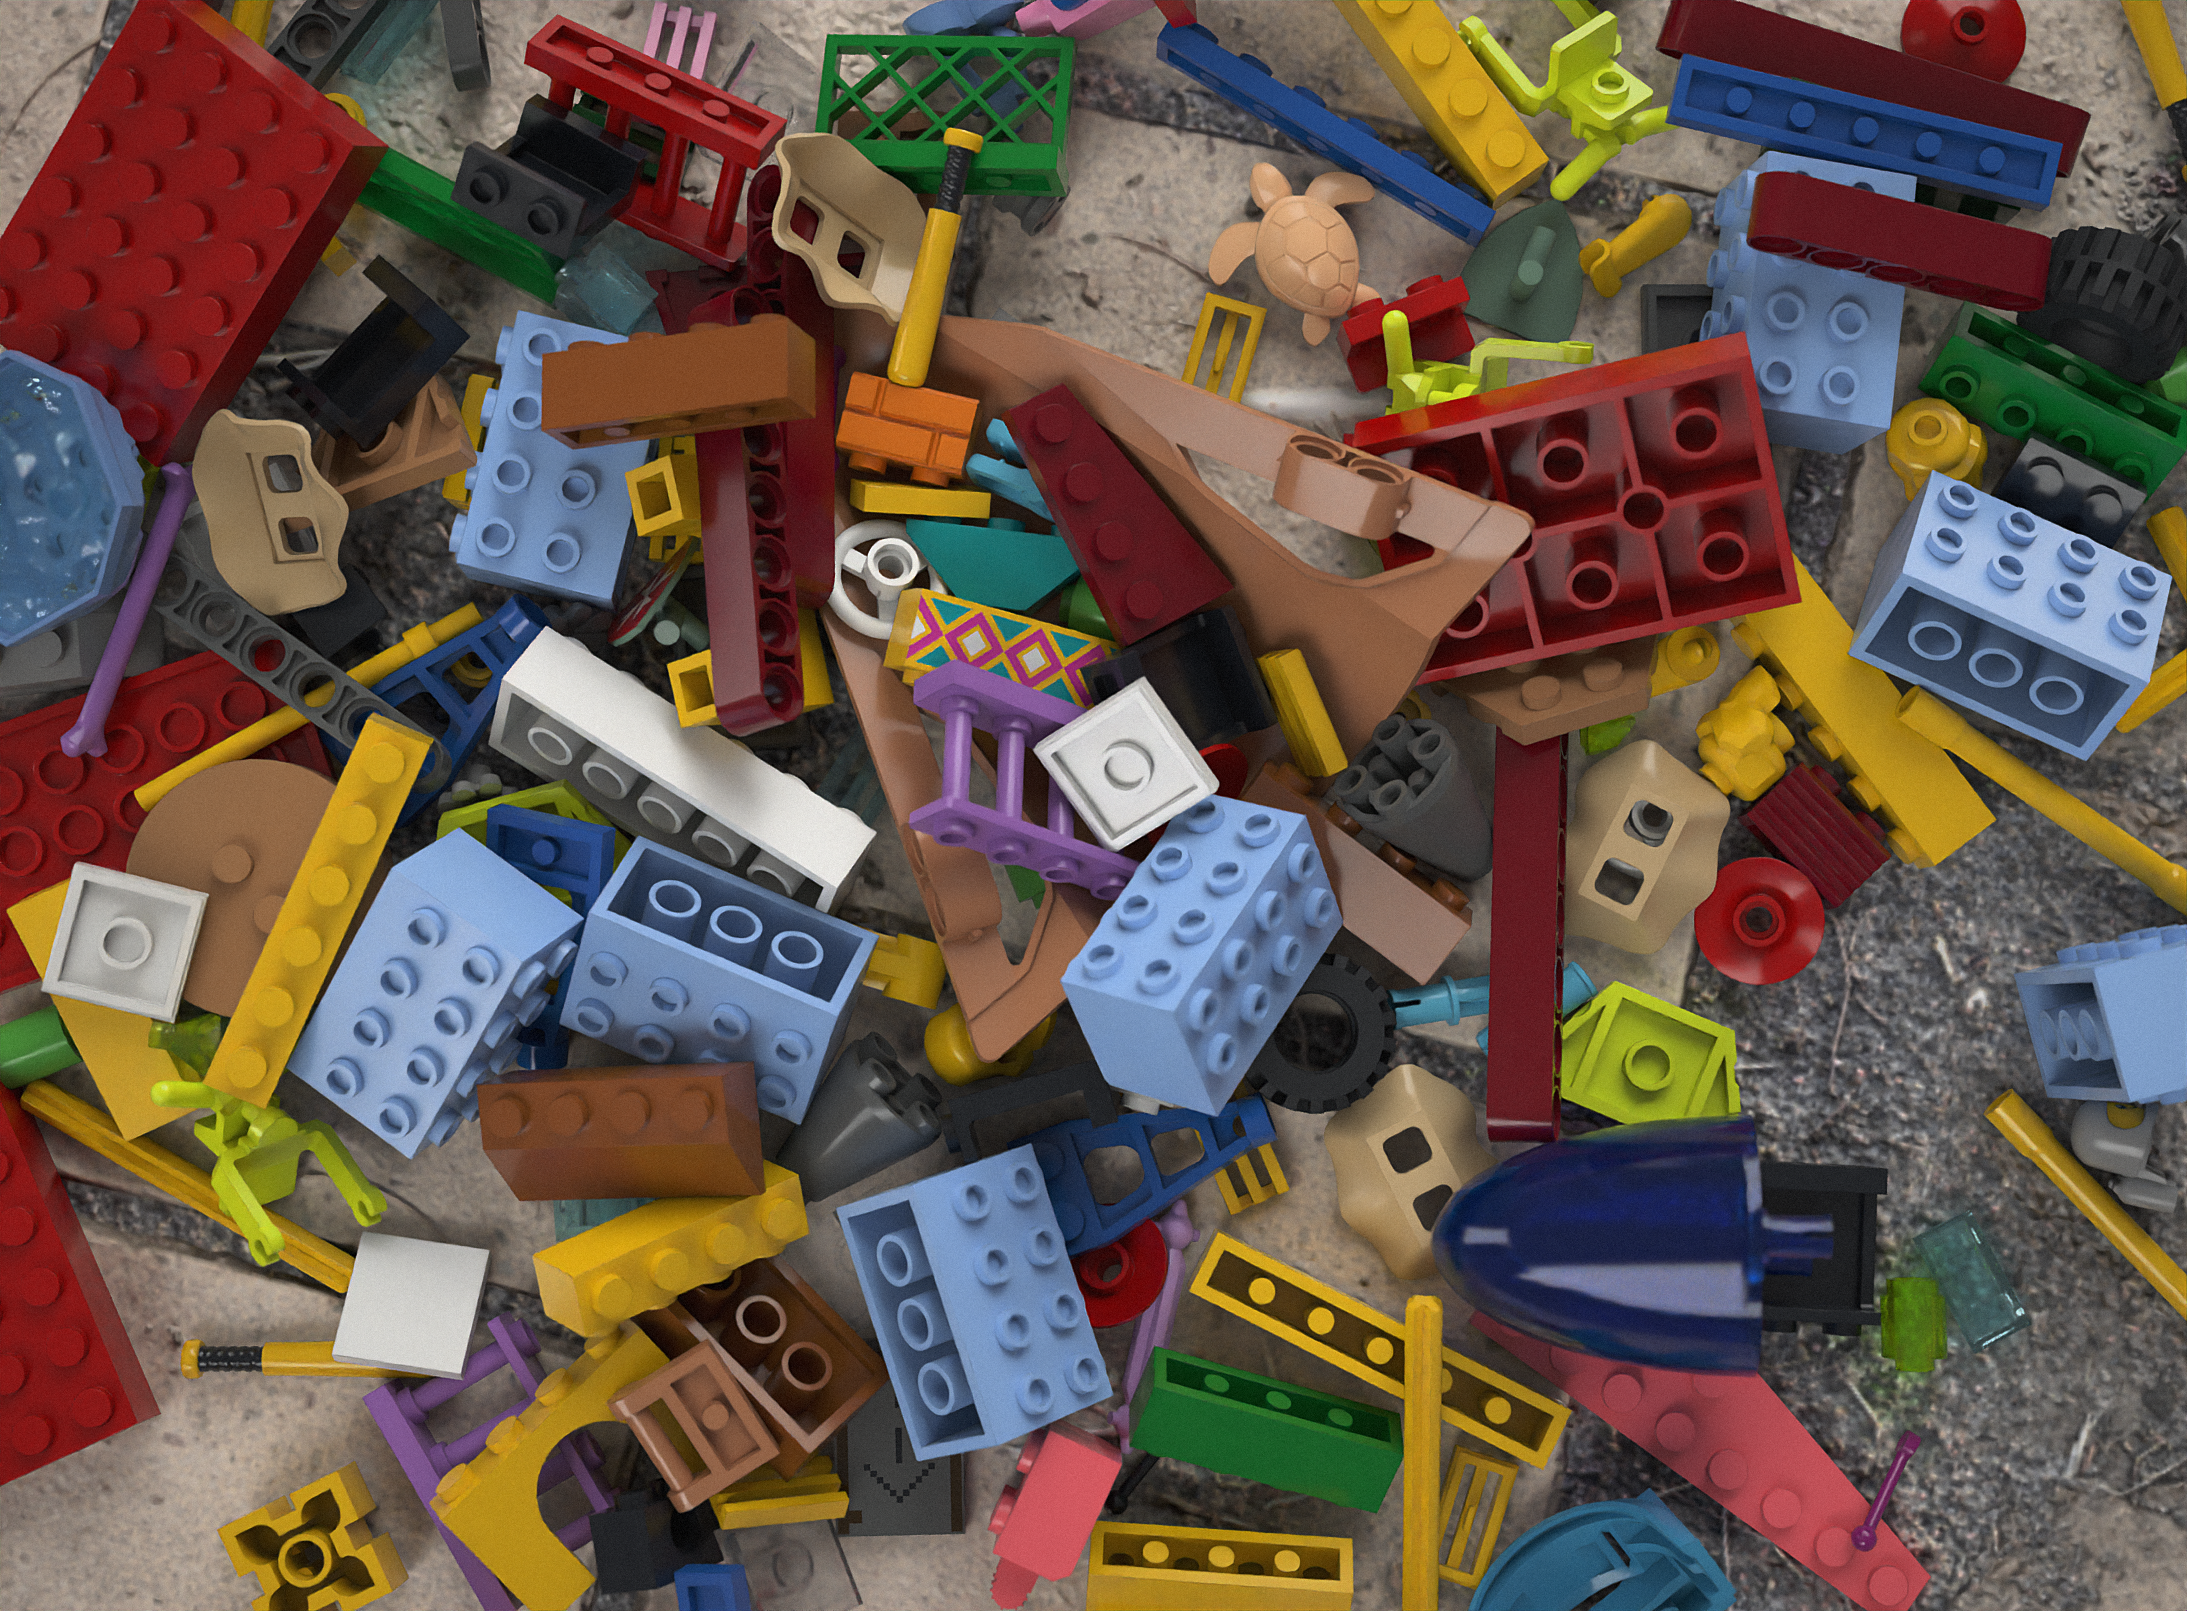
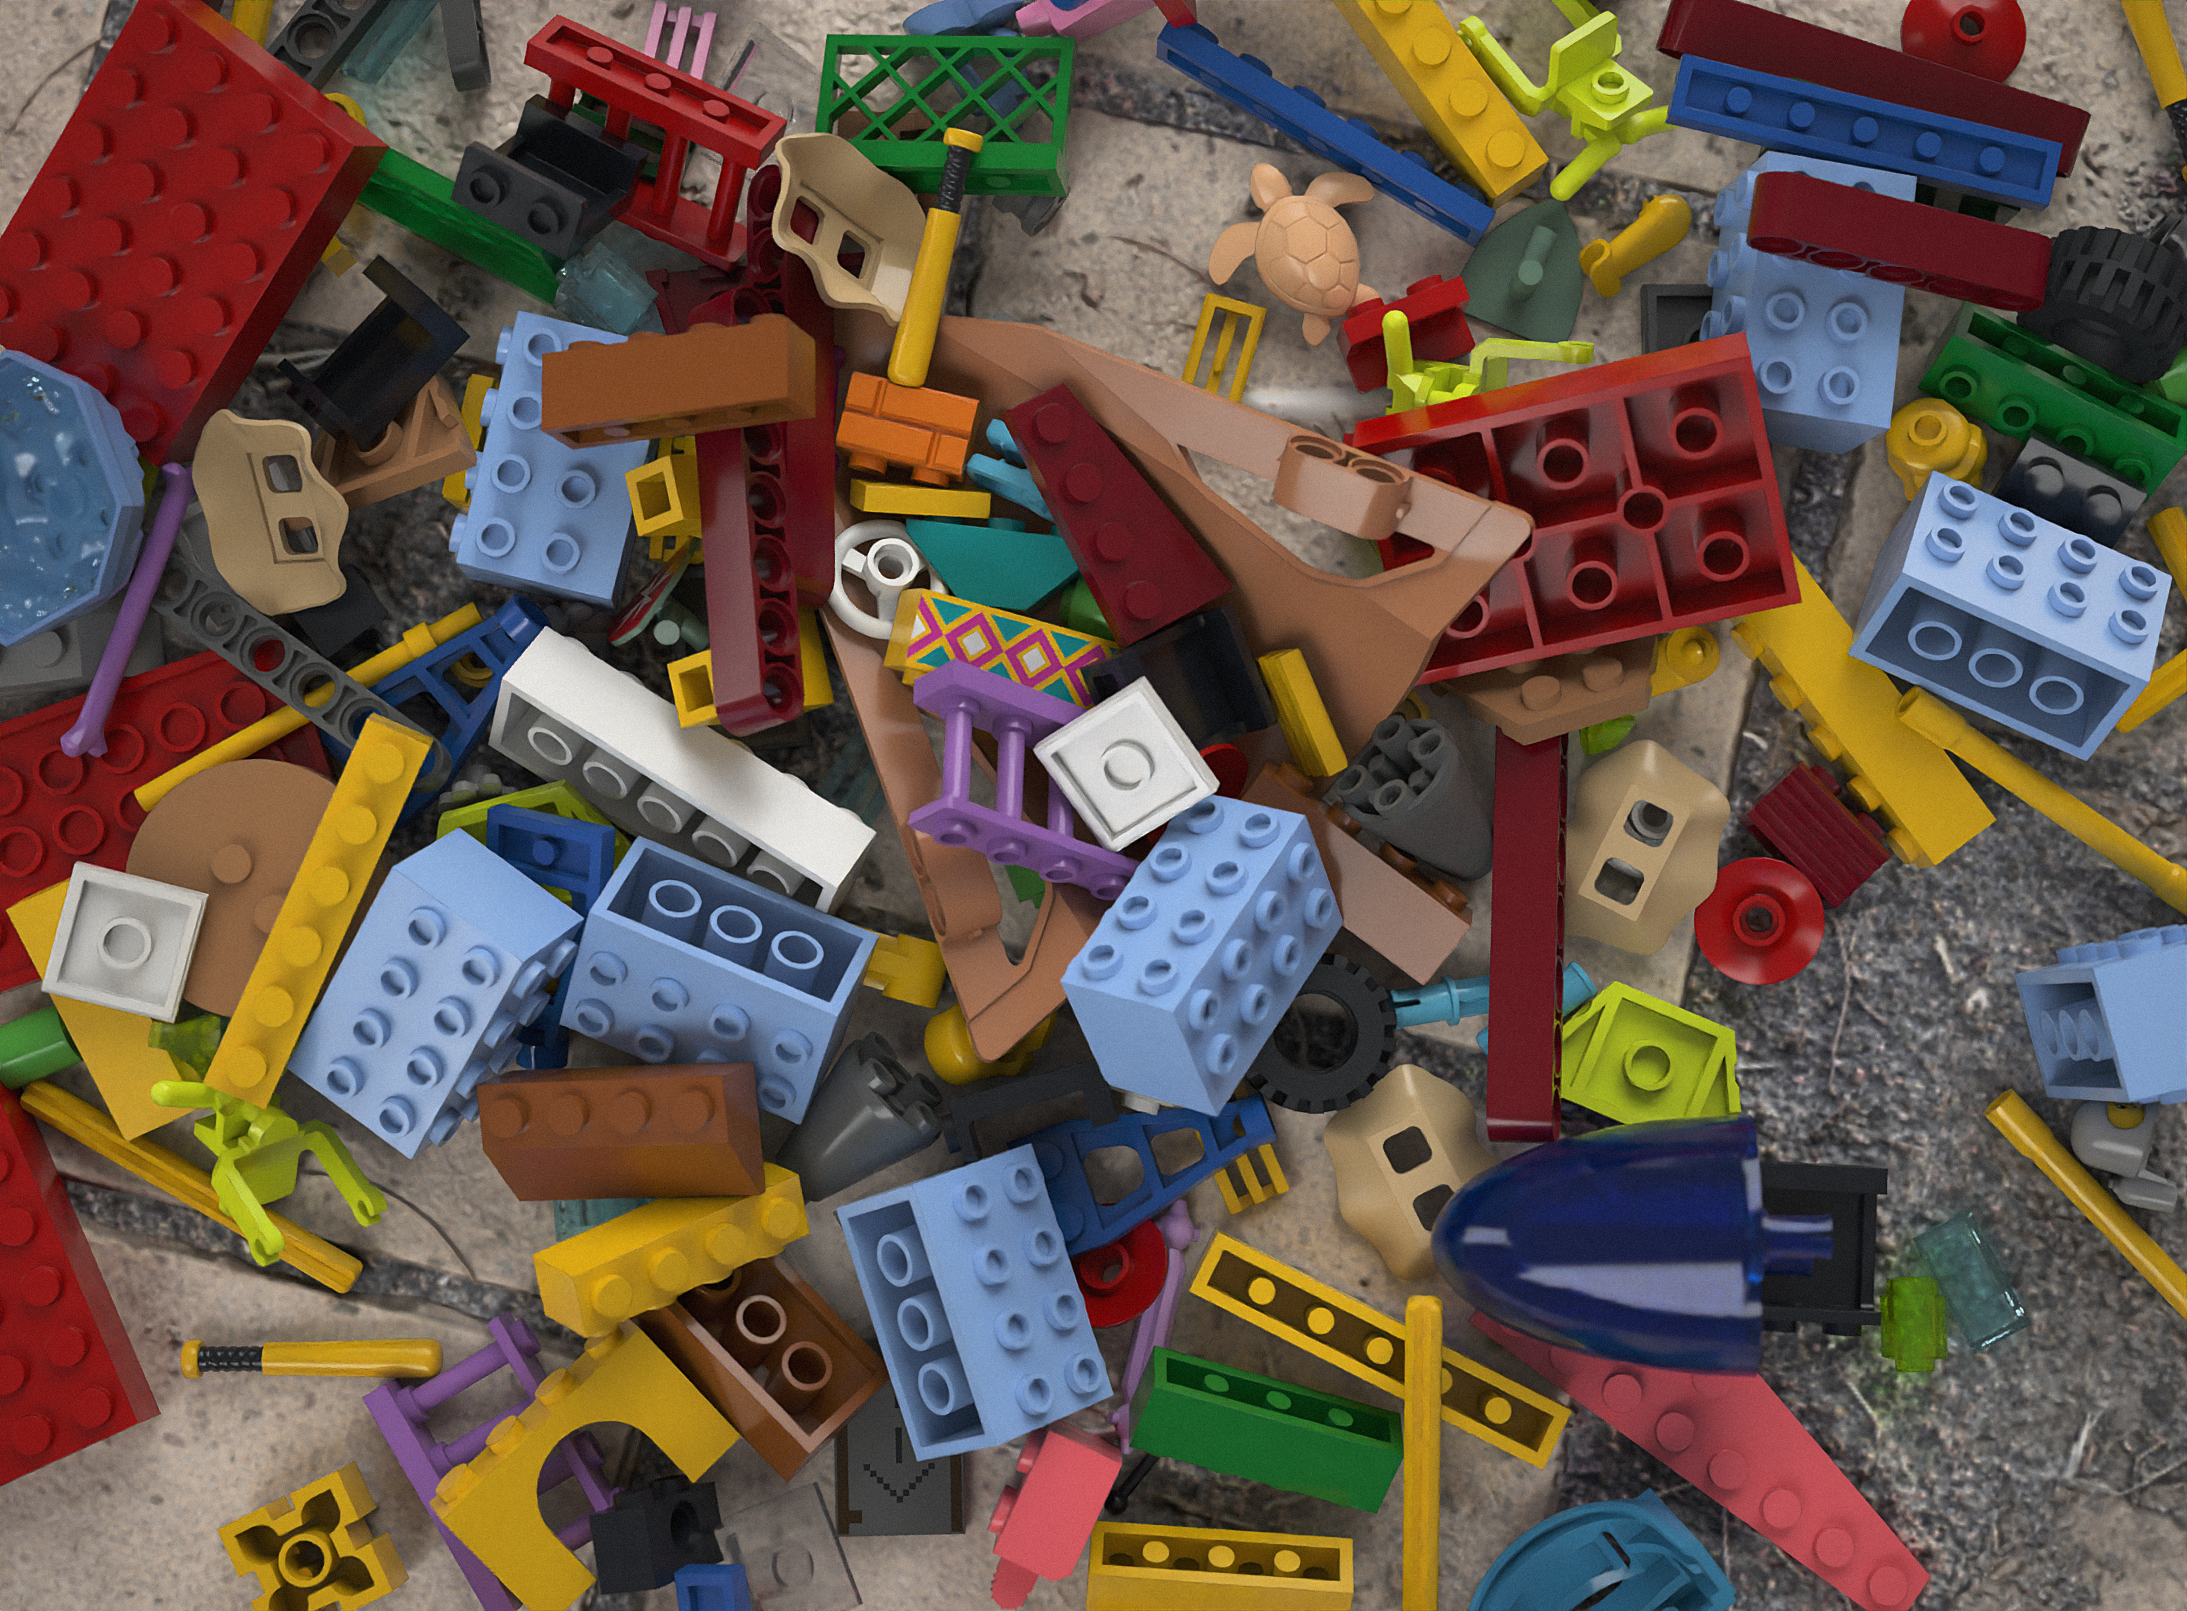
white tile [332,1231,492,1380] -> none
nougat plate [606,1338,780,1513] -> none
yellow tile [707,1455,850,1530] -> none
yellow tile [1439,1444,1519,1590] -> none
yellow head [1695,665,1795,801] -> none
magenta hinge [1851,1430,1921,1552] -> none

